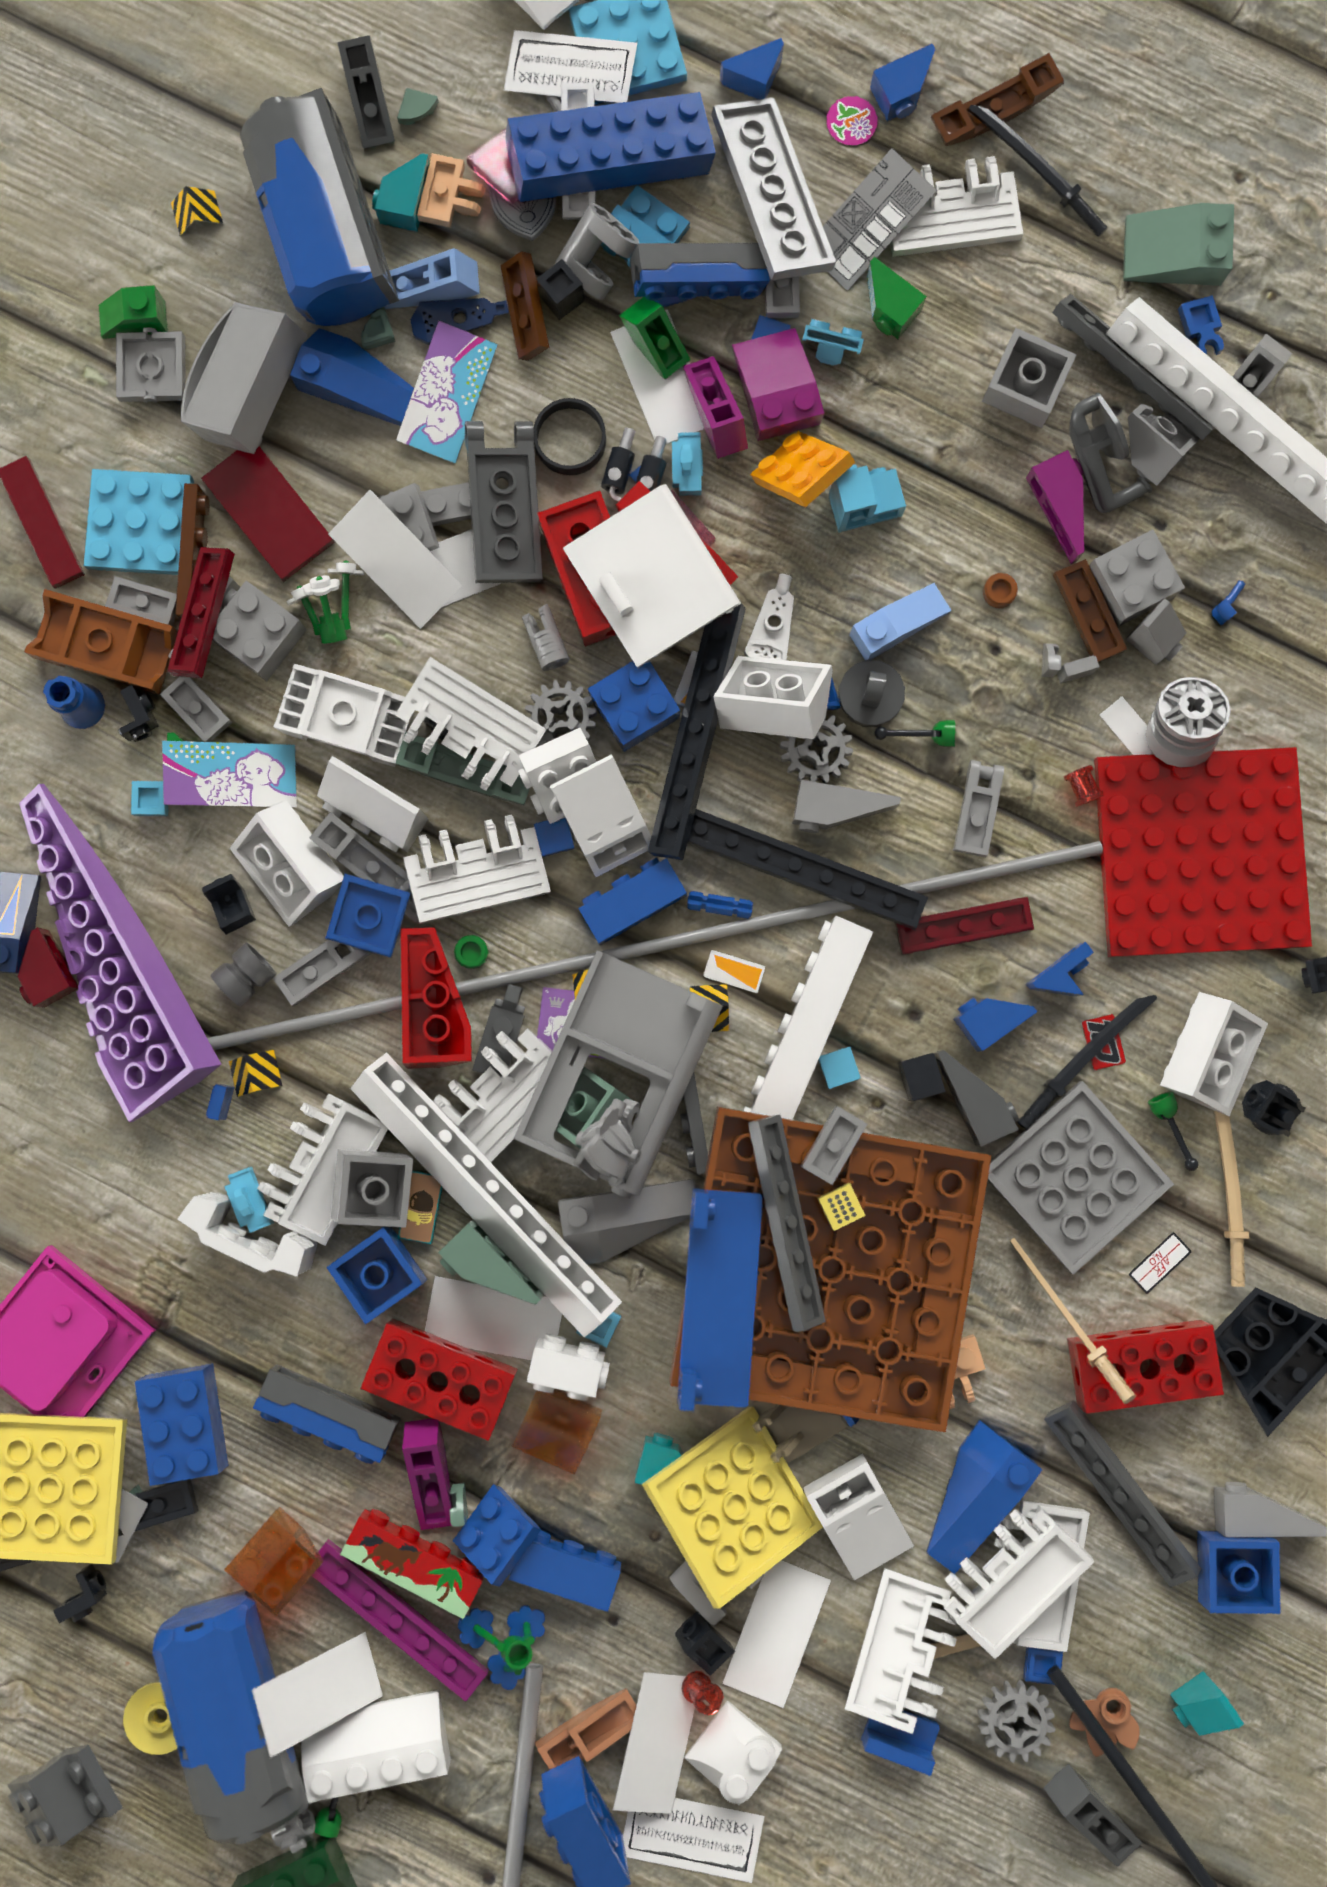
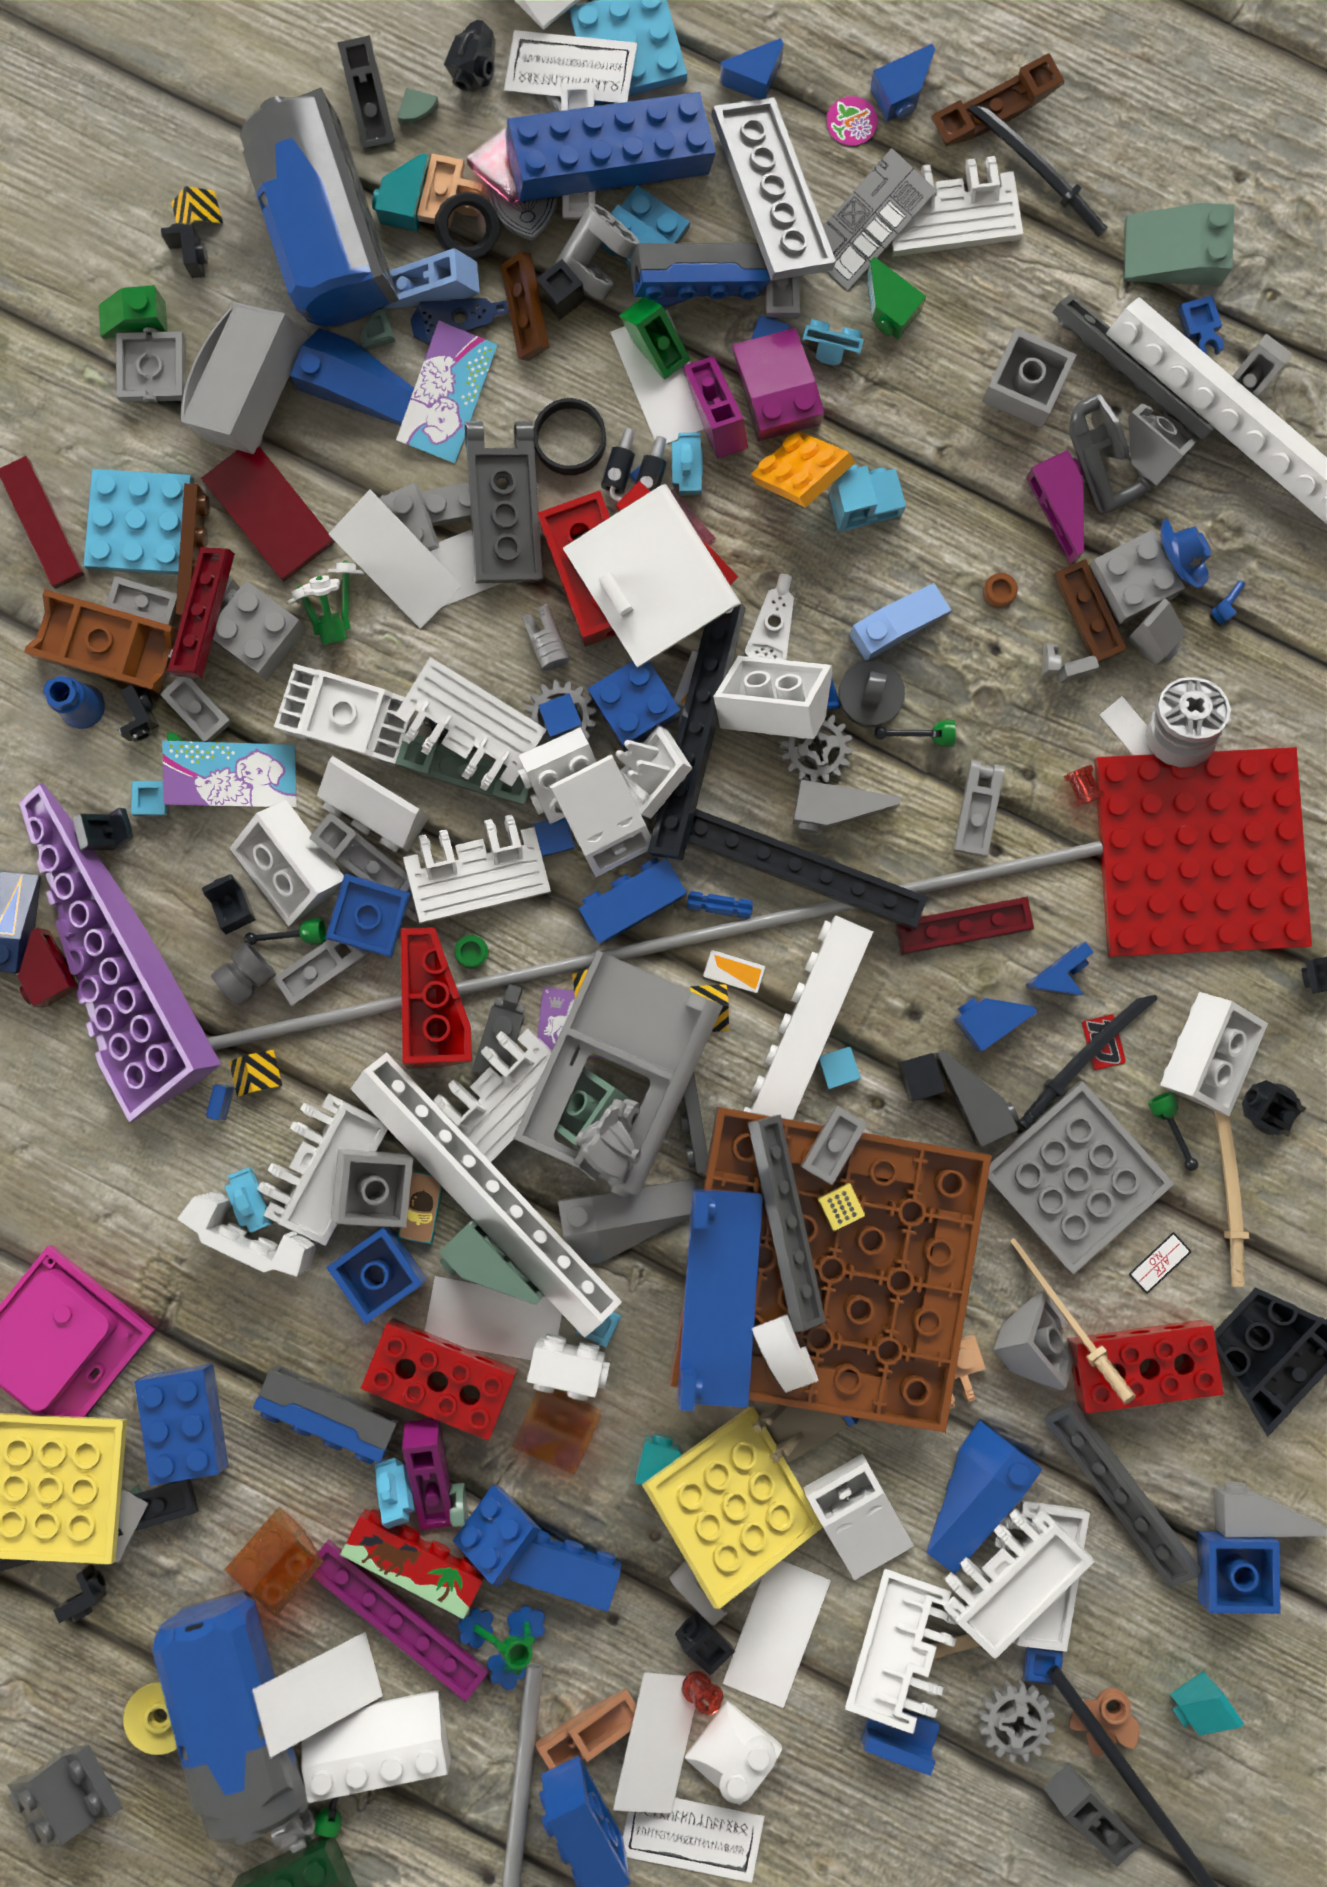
none -> black bracket [72,808,133,851]
none -> black bracket [161,223,208,278]
none -> hinge [244,917,326,945]
none -> medium azure piece [375,1458,415,1529]
none -> black tyre [434,192,500,259]
none -> black hand [443,19,496,92]
none -> blue tile [538,693,582,738]
none -> white plate [616,725,692,819]
none -> white slope [752,1315,818,1392]
none -> light grey slope [994,1291,1073,1390]
none -> blue hat [1160,519,1212,588]

